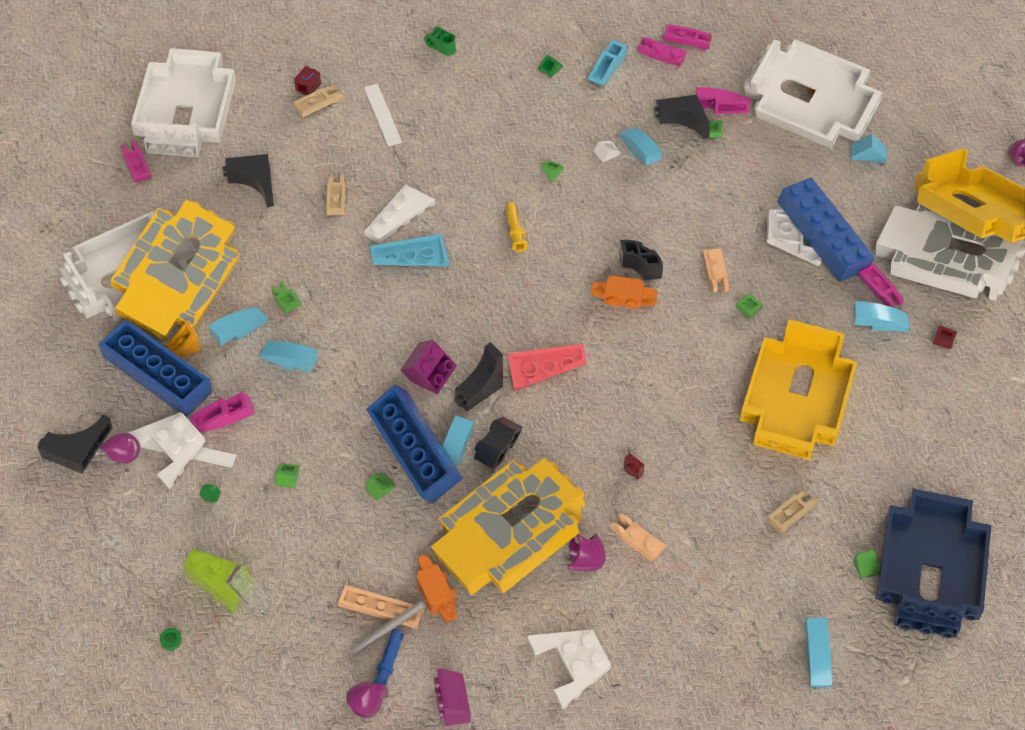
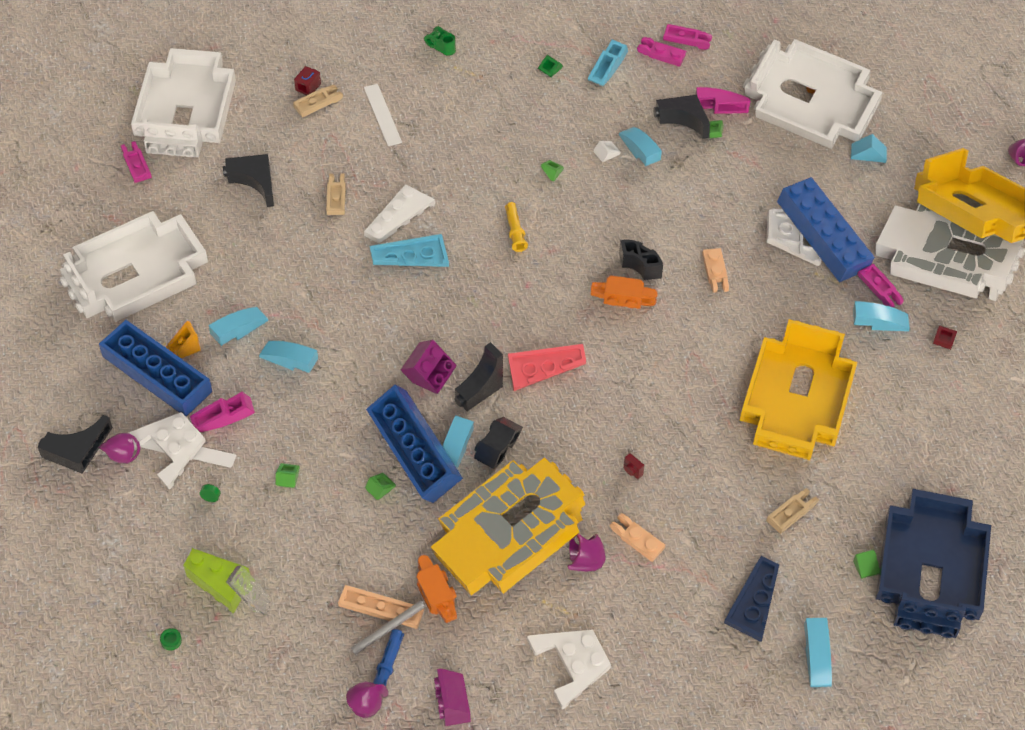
panel [111,199,240,342] -> none
bright green plate [271,281,301,314] -> none
bright green plate [736,293,763,319] -> none
none -> dark blue wing [724,556,780,642]

